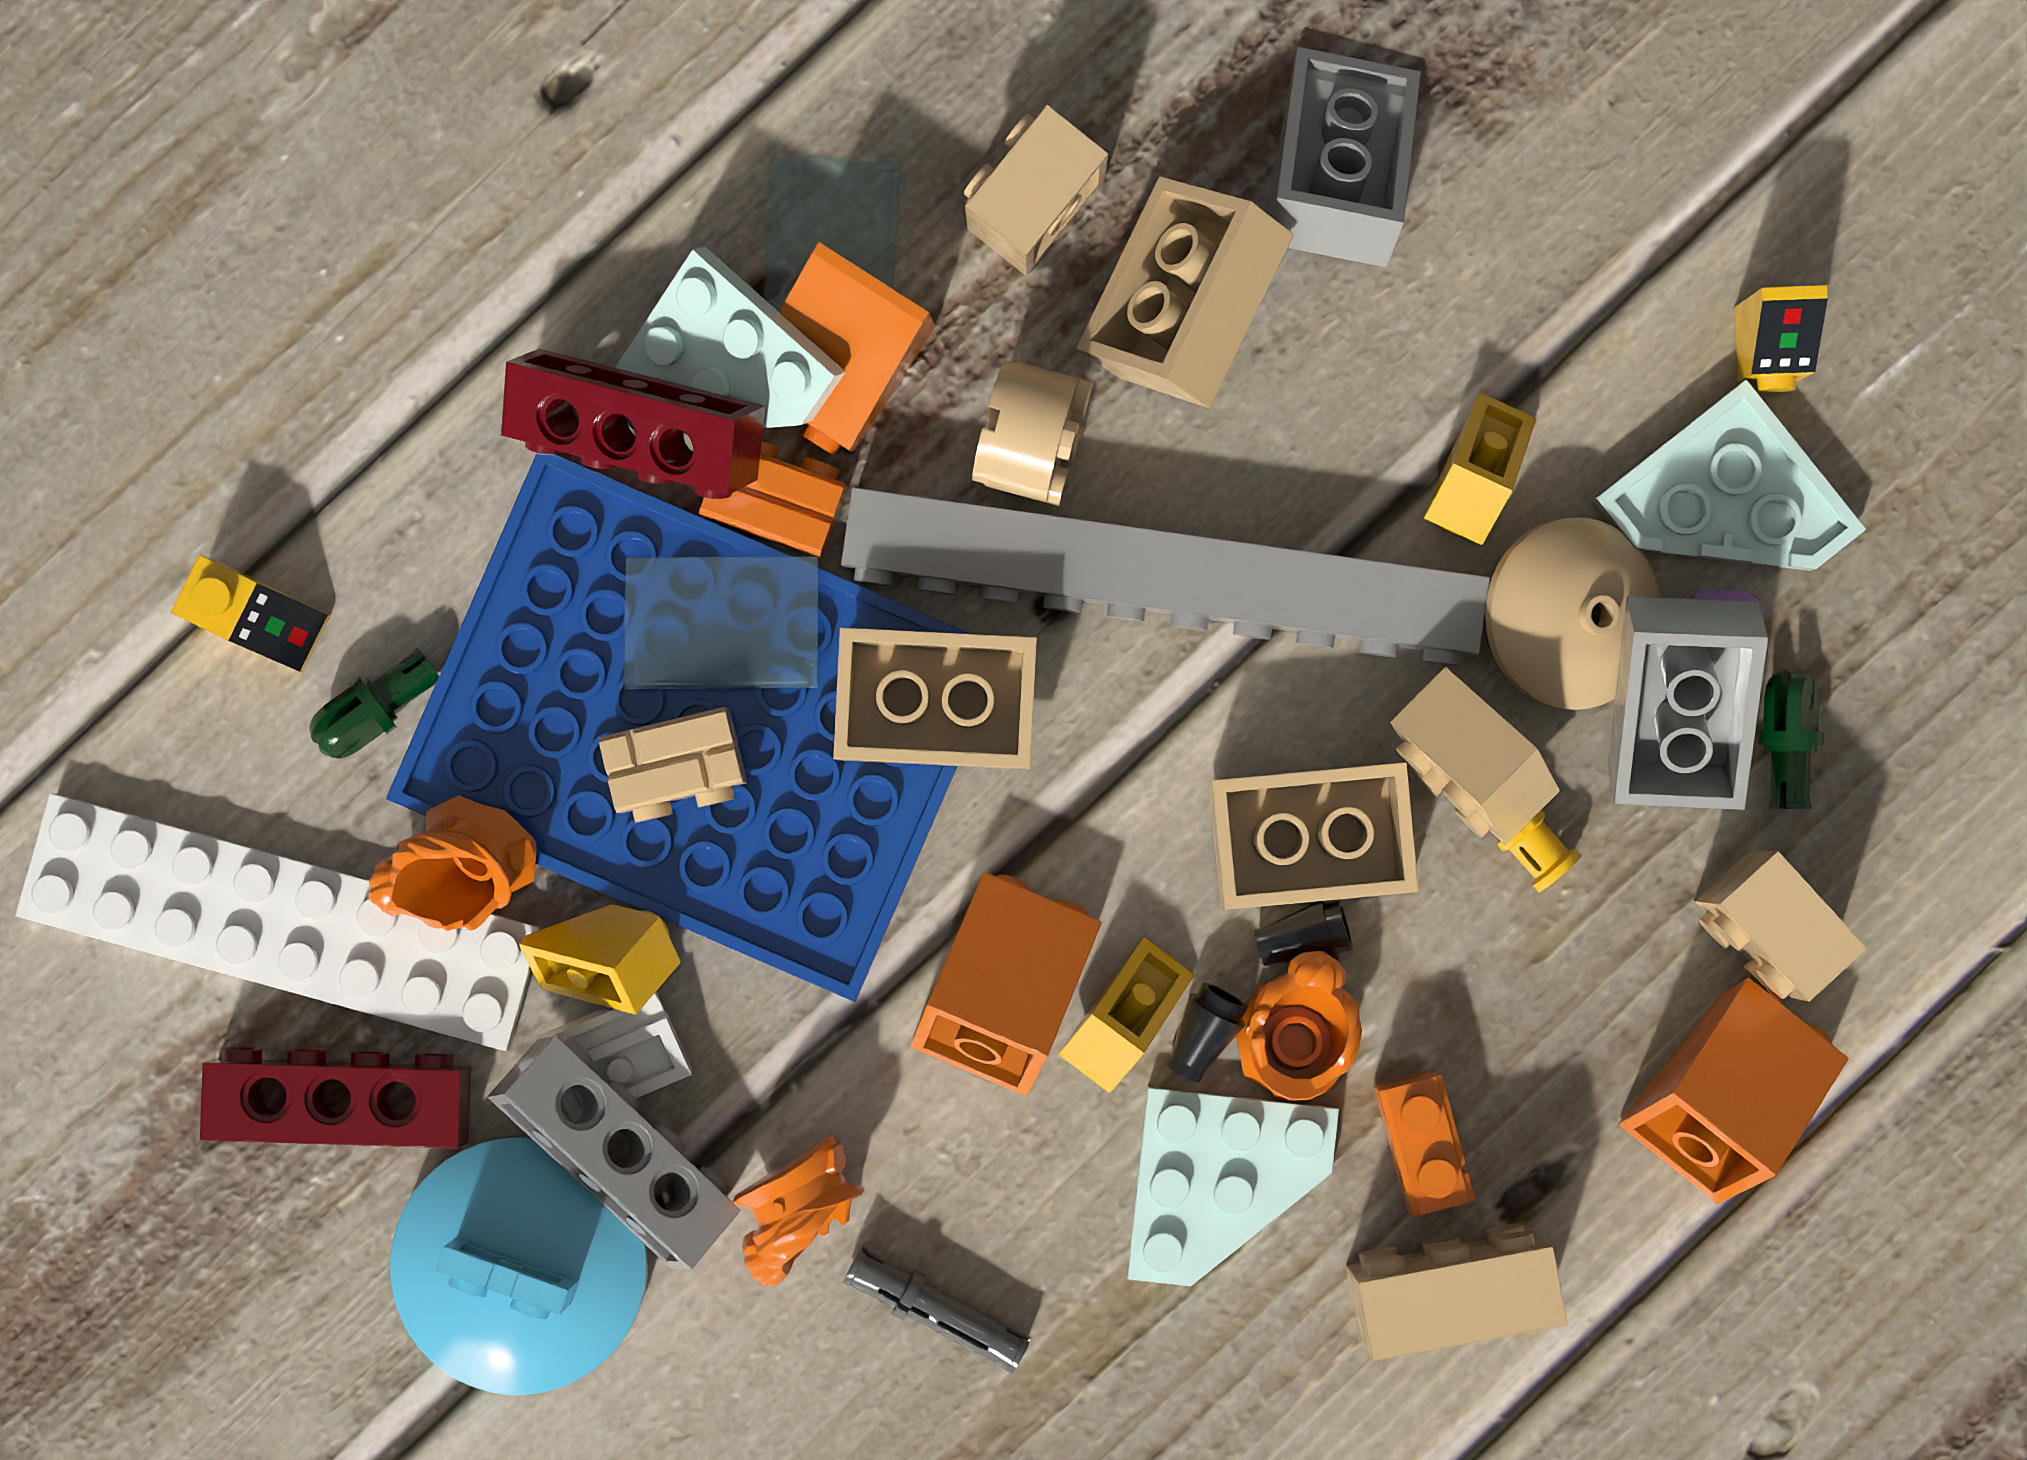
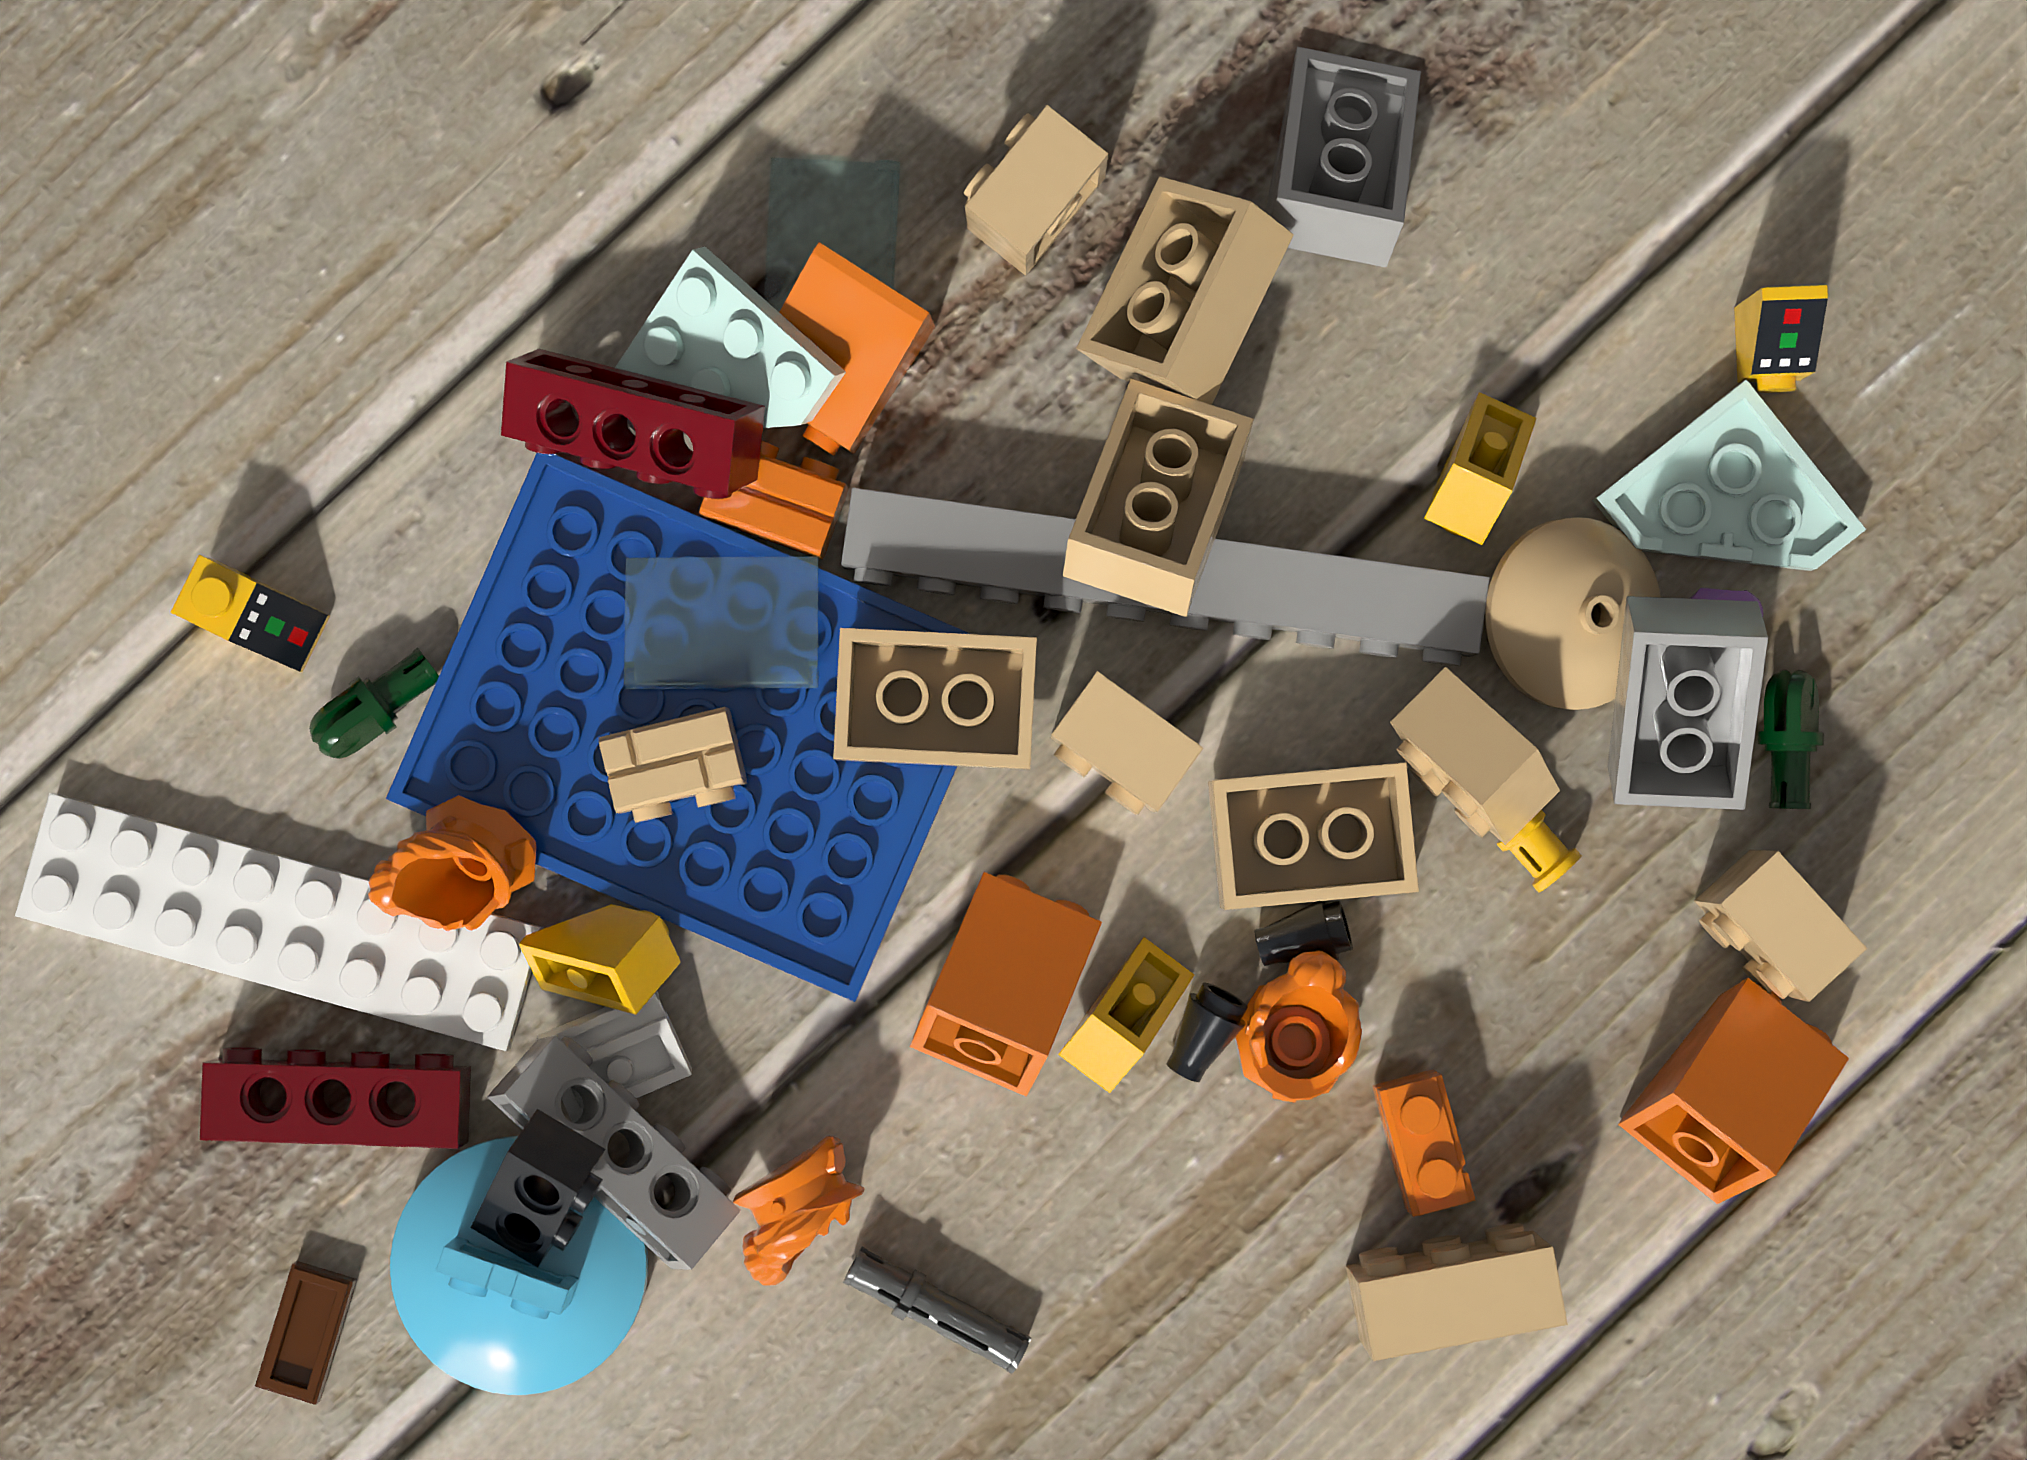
tan brick [972,360,1093,506] -> none
light aqua plate [1127,1086,1339,1286] -> none
none -> reddish brown tile [255,1261,357,1405]
none -> black brick [470,1109,606,1268]
none -> tan brick [1050,671,1204,815]
none -> tan brick [1063,379,1254,617]

